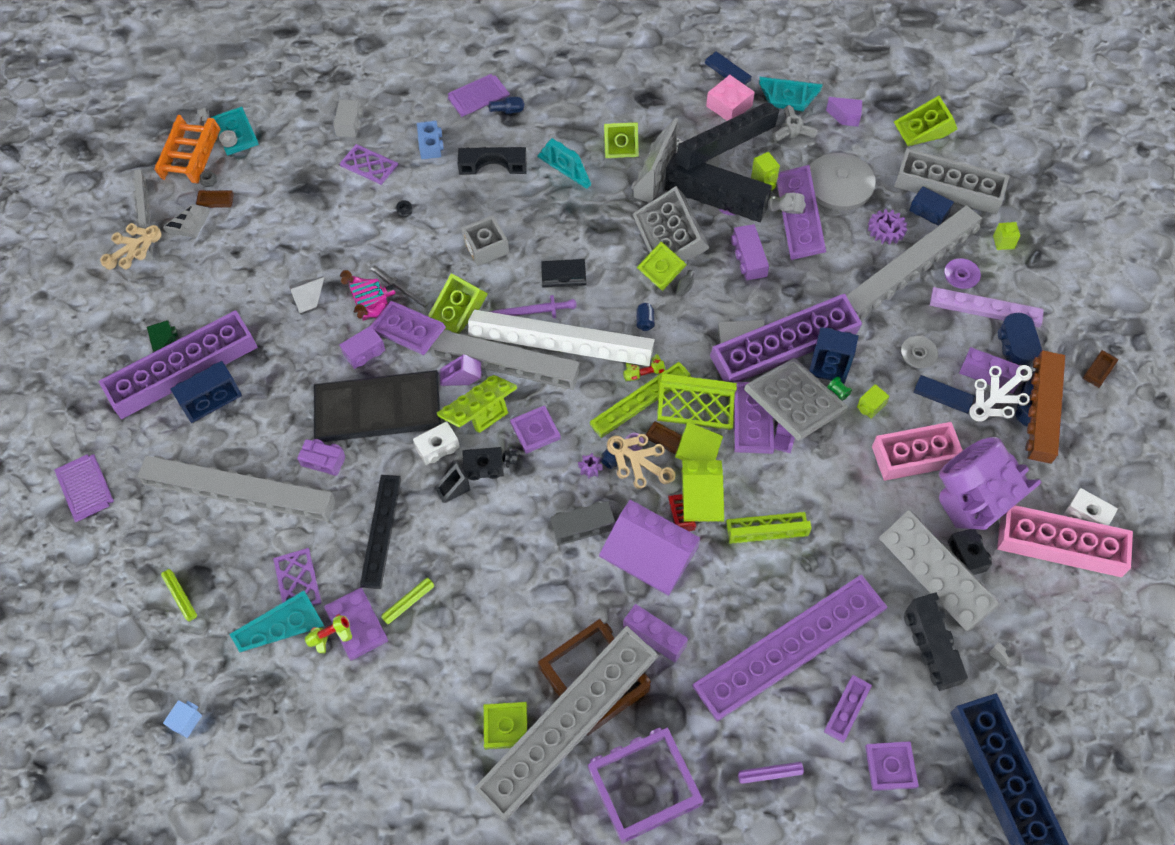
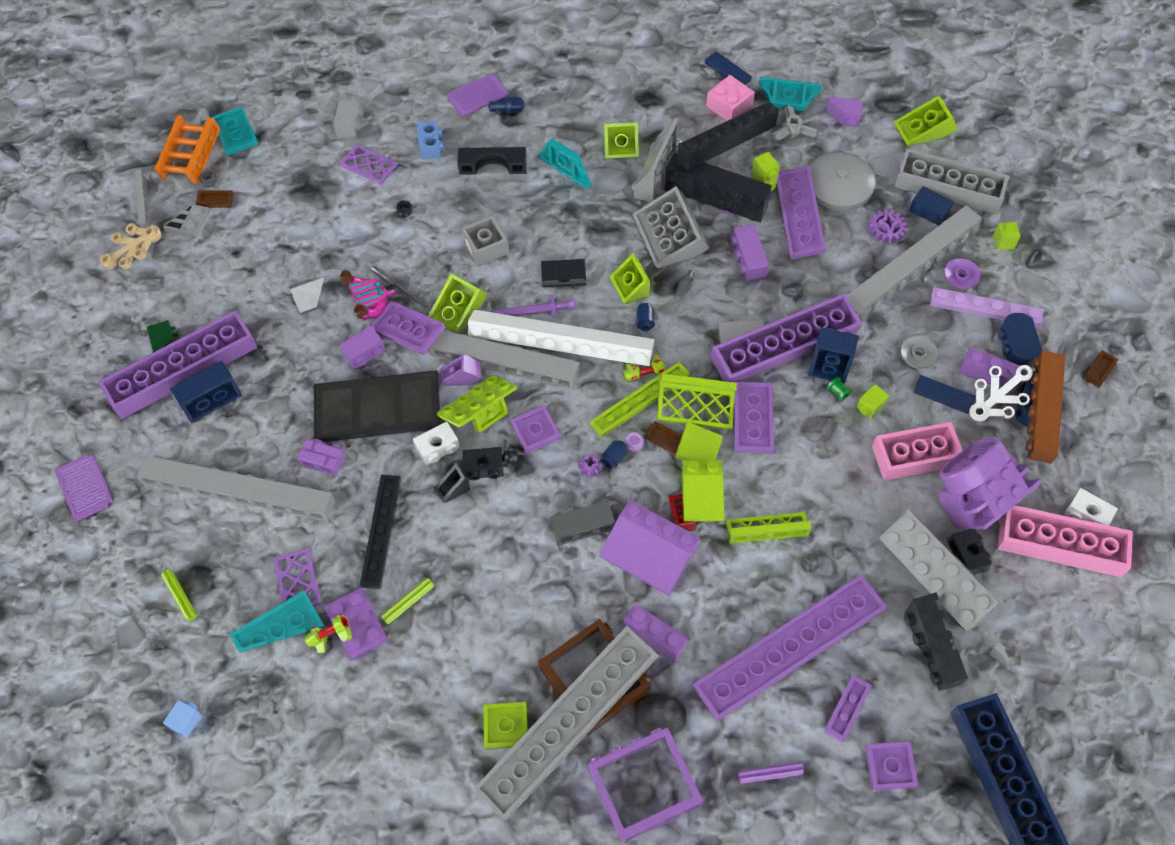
light grey tile [219,130,237,147] -> none
tan plant [607,434,676,489] -> none
lime tile [637,242,687,291] -> none
light grey plate [744,358,848,441] -> none
light grey connector [768,193,806,214] -> none
medium lavender panel [774,423,795,454] -> none
none -> lime slope [609,253,650,304]

